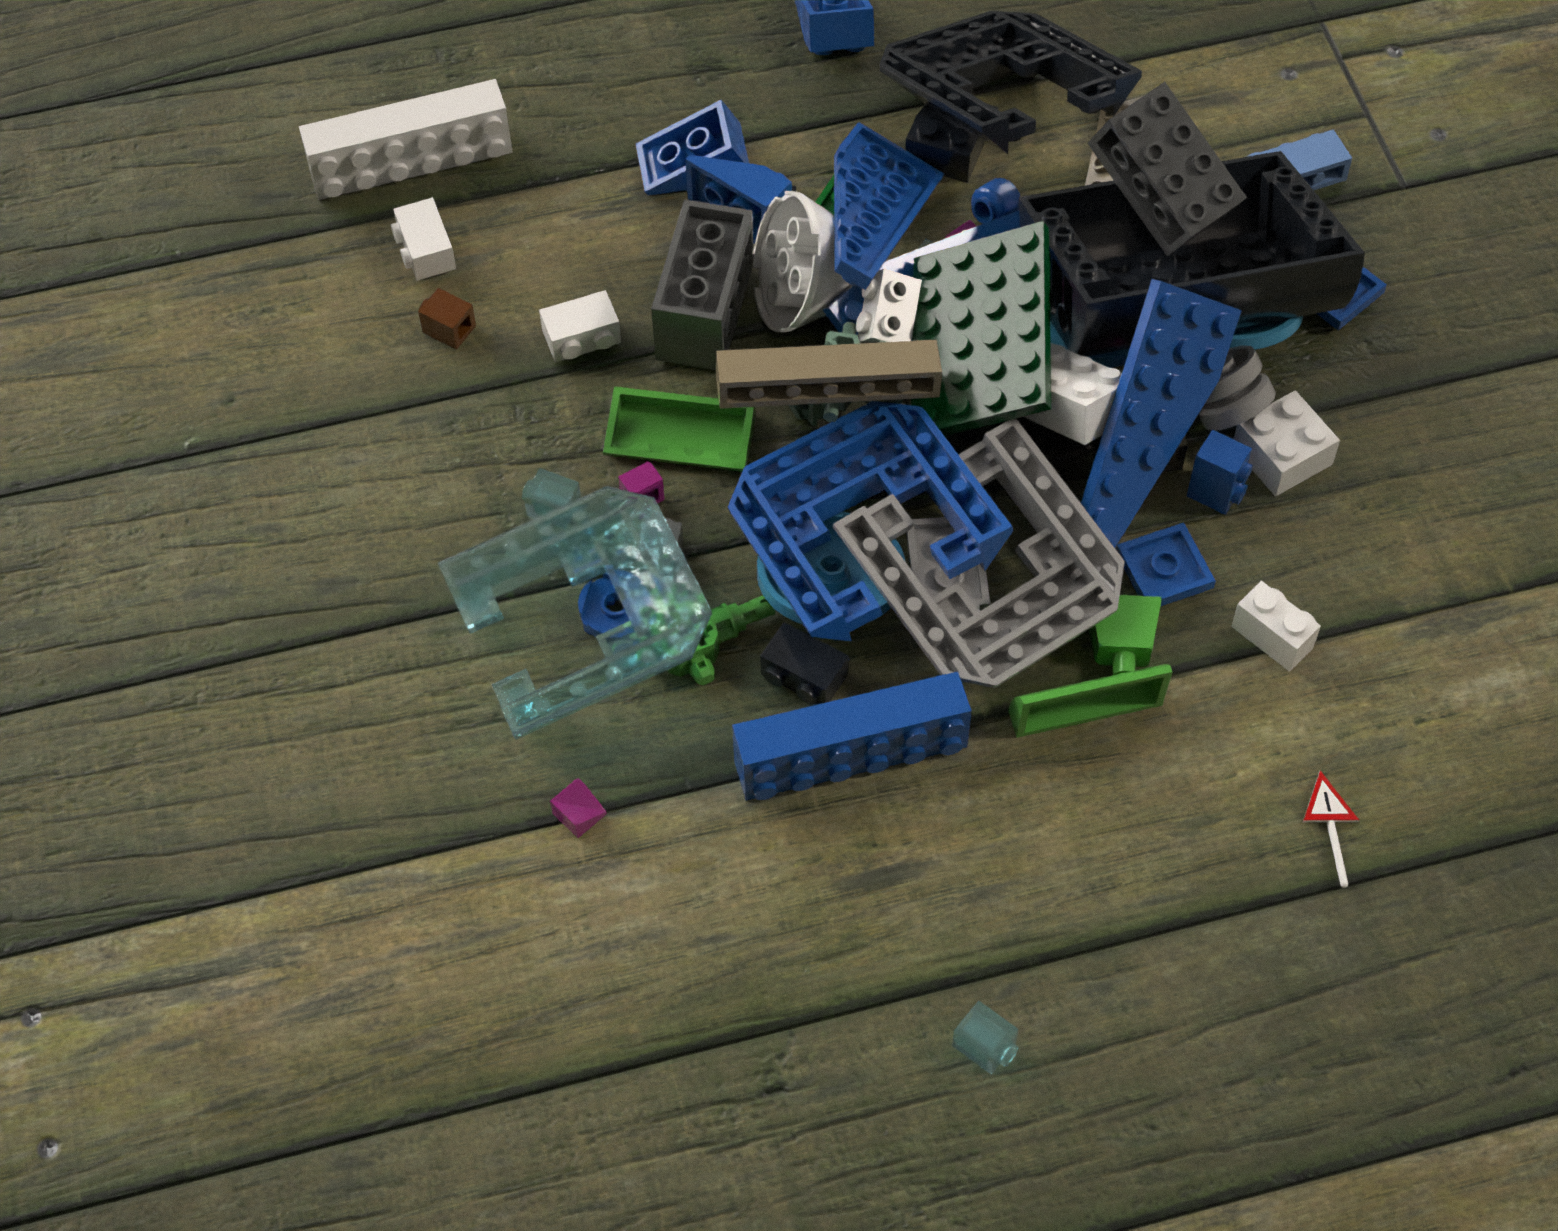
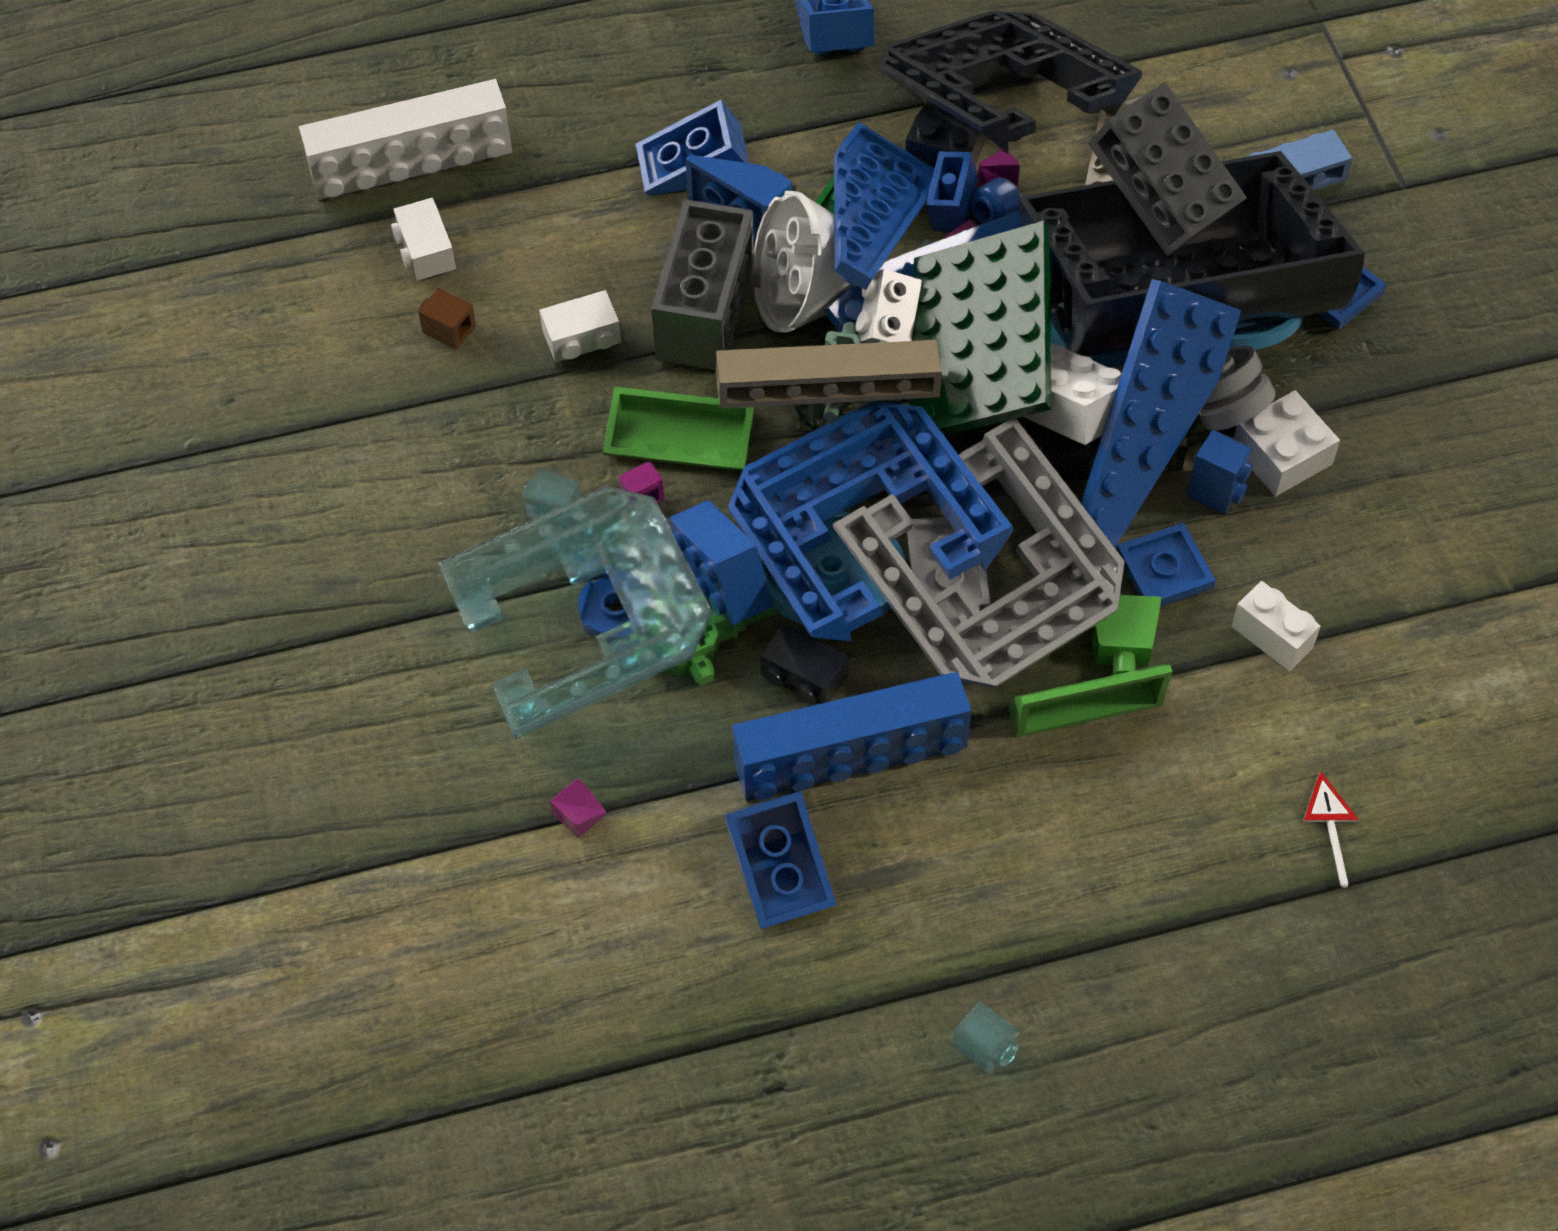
none -> blue brick [669,500,773,626]
none -> blue slope [723,791,837,929]
none -> blue brick [926,151,978,231]
none -> magenta slope [977,150,1020,187]

